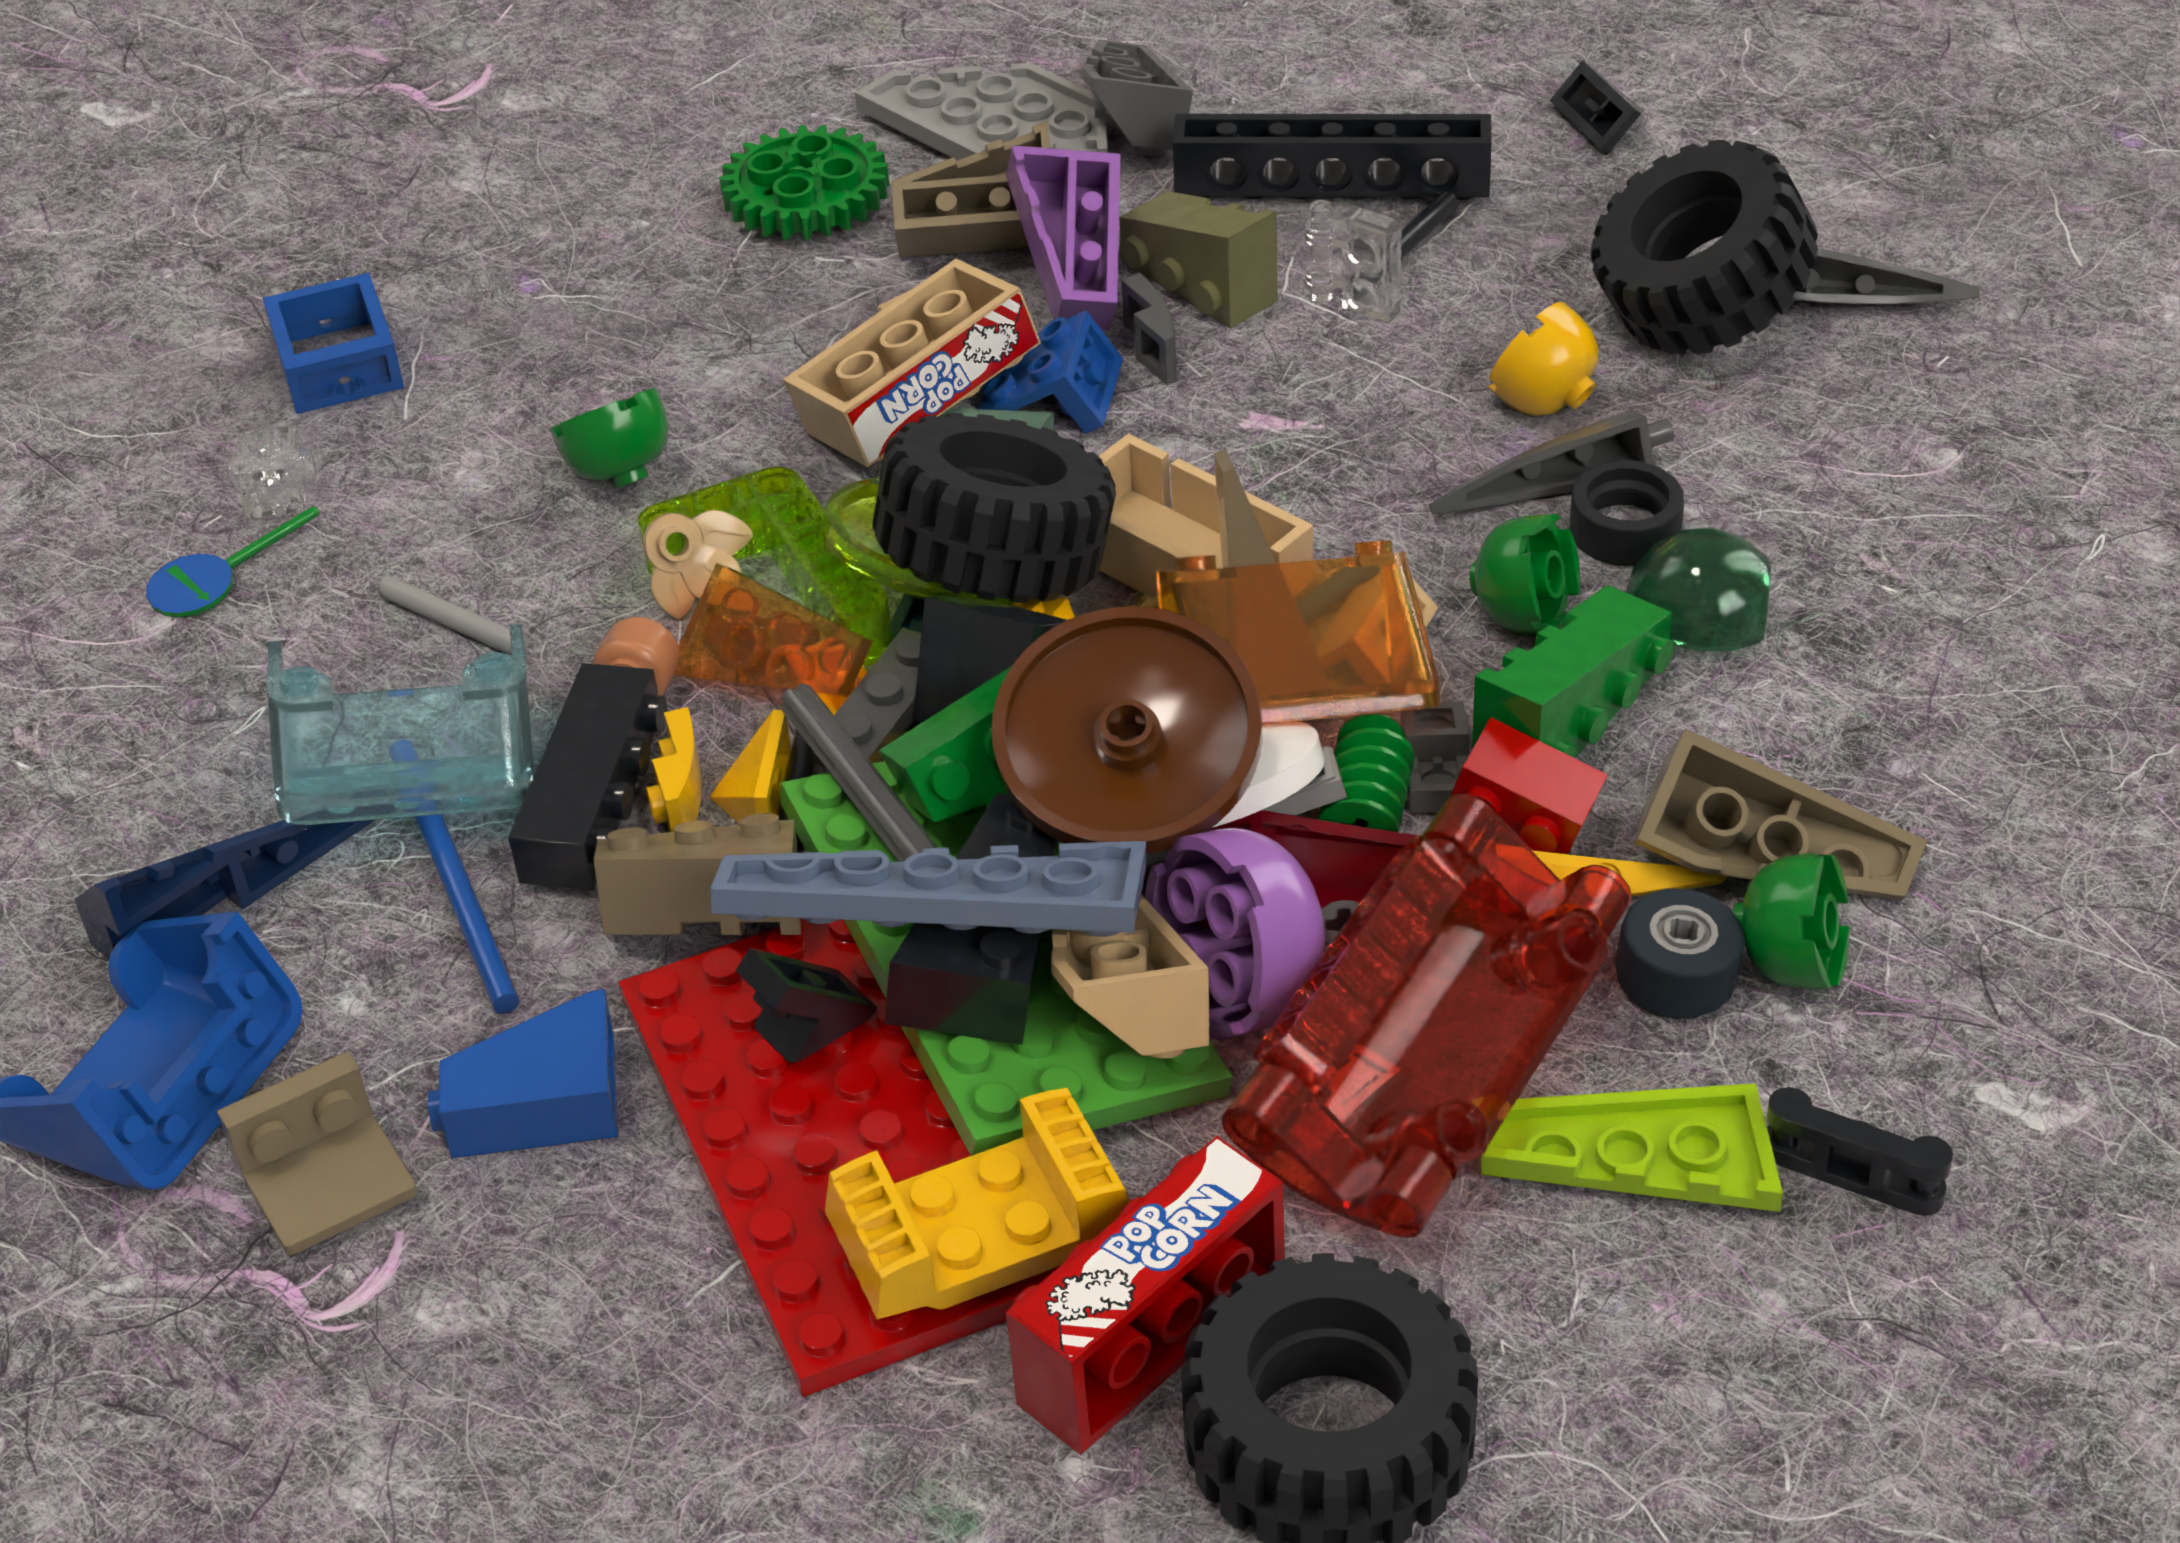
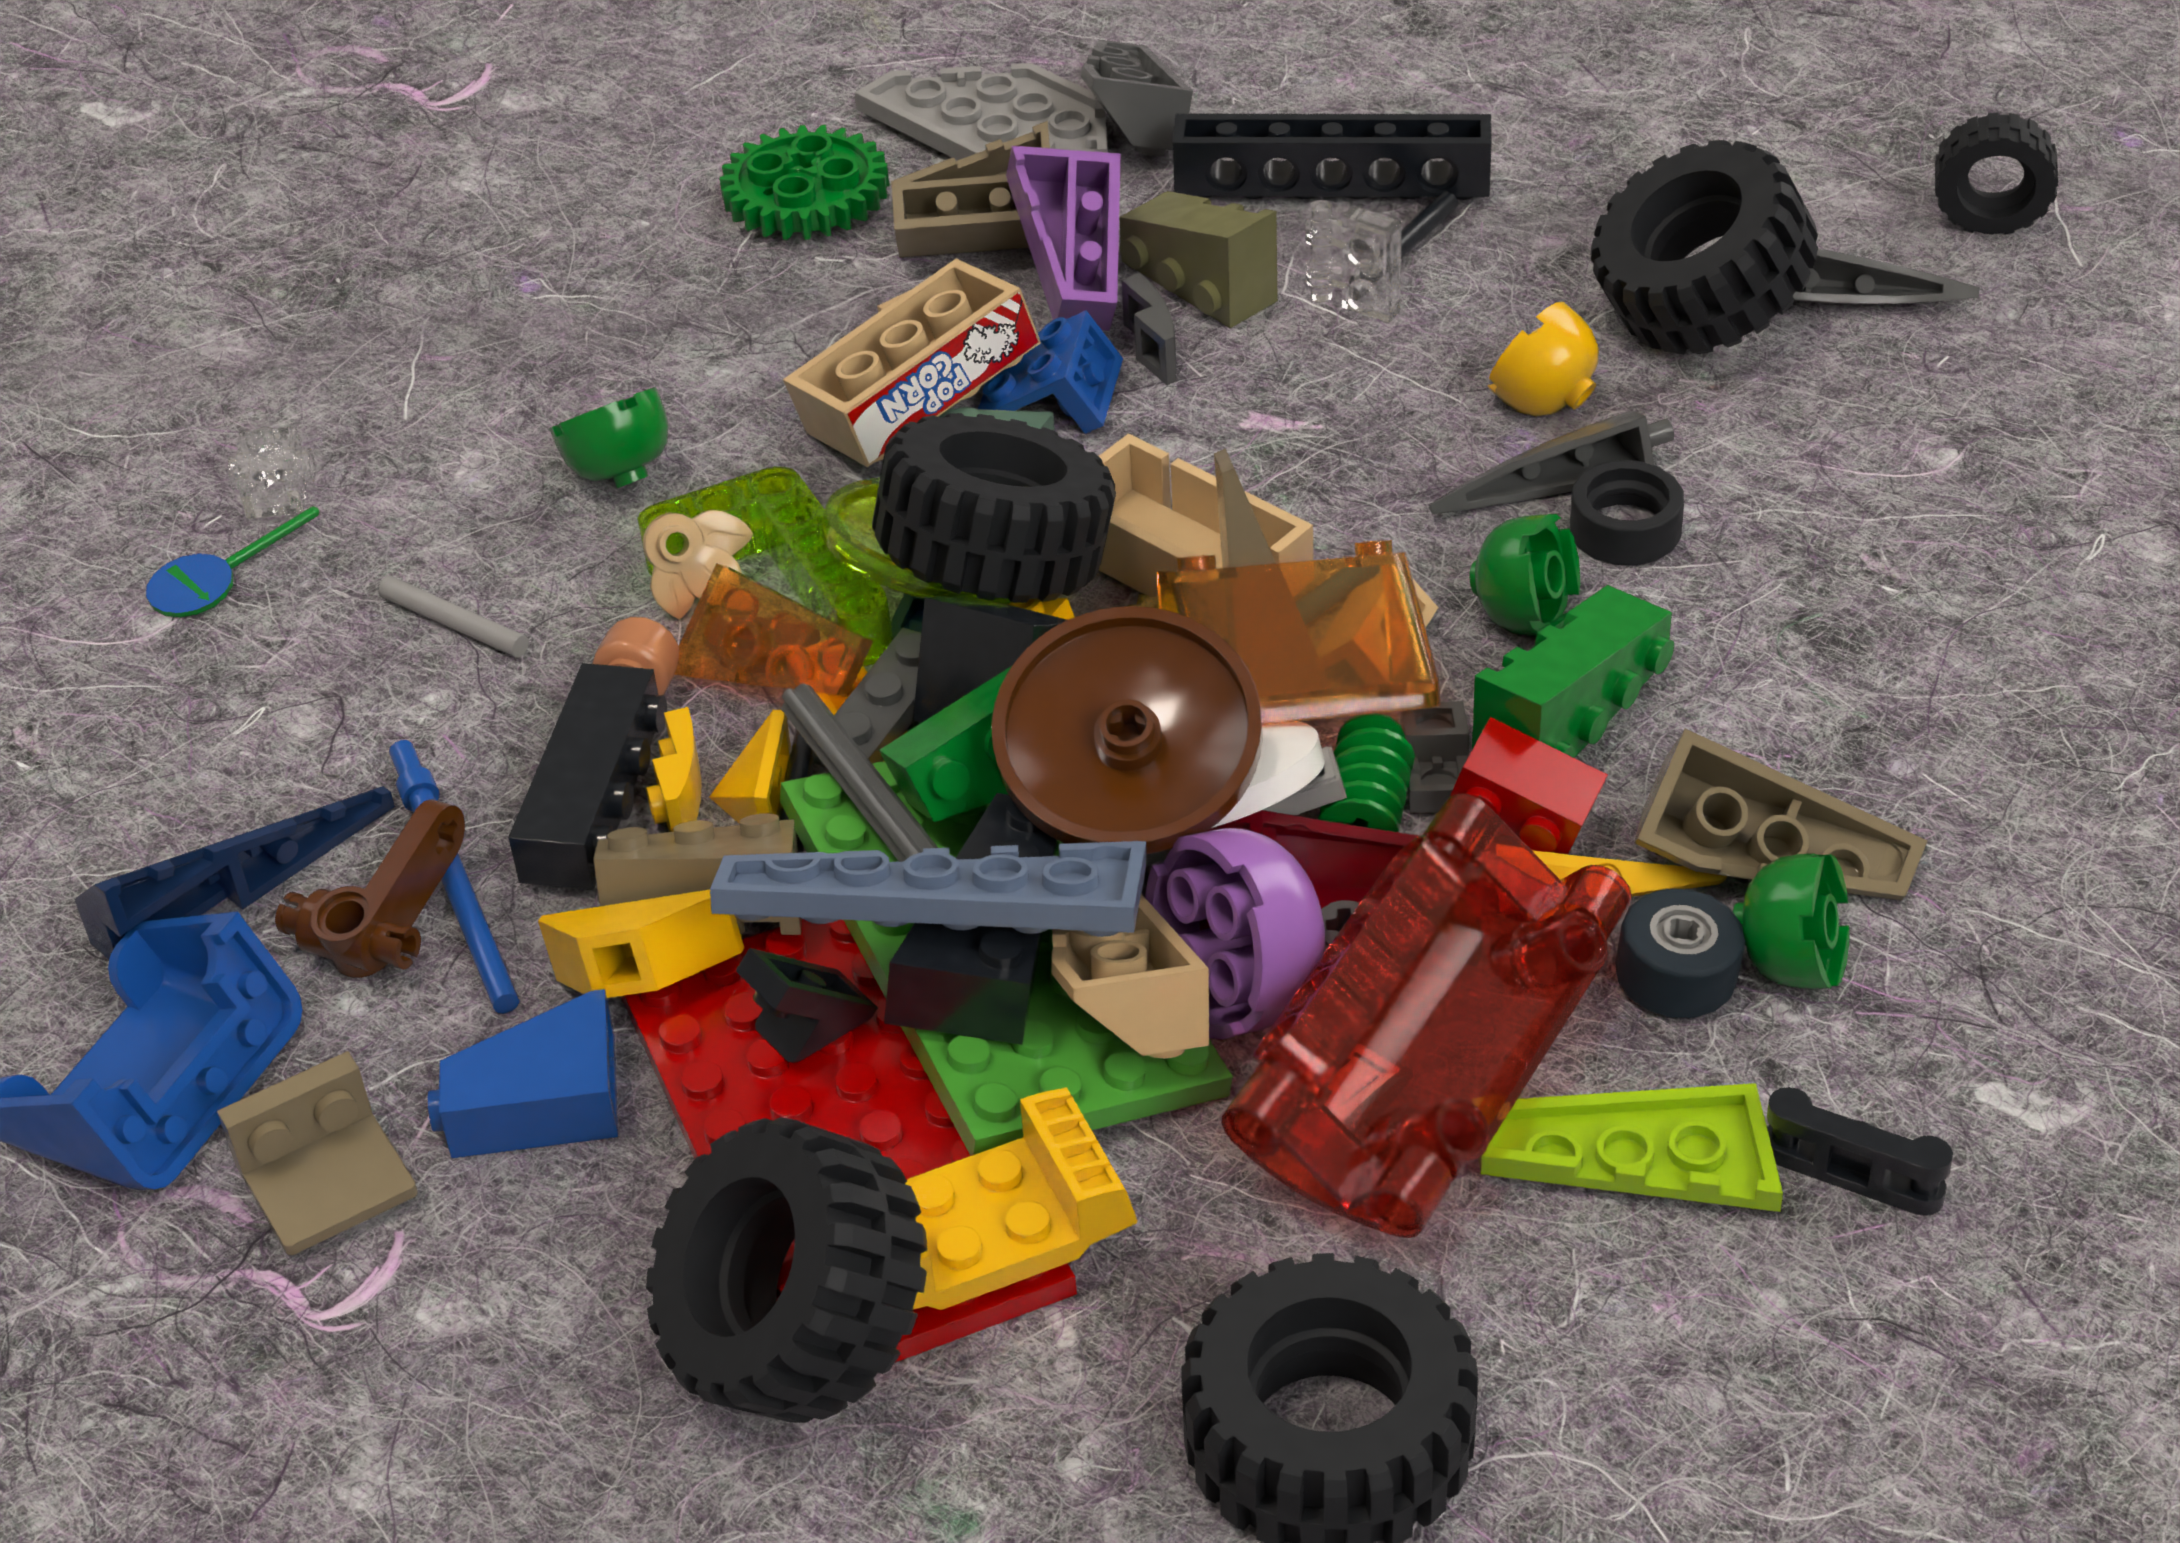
blue window [263,273,404,414] -> none
clear light blue windscreen [267,624,535,825] -> none
brick [1006,1136,1285,1455] -> none
black slope [1549,60,1644,154] -> none
clear green cylinder [1625,527,1771,652] -> none
none -> reddish brown piece [275,799,465,978]
none -> yellow slope [538,889,745,998]
none -> black tyre [646,1117,928,1423]
none -> black tyre [1935,112,2059,235]

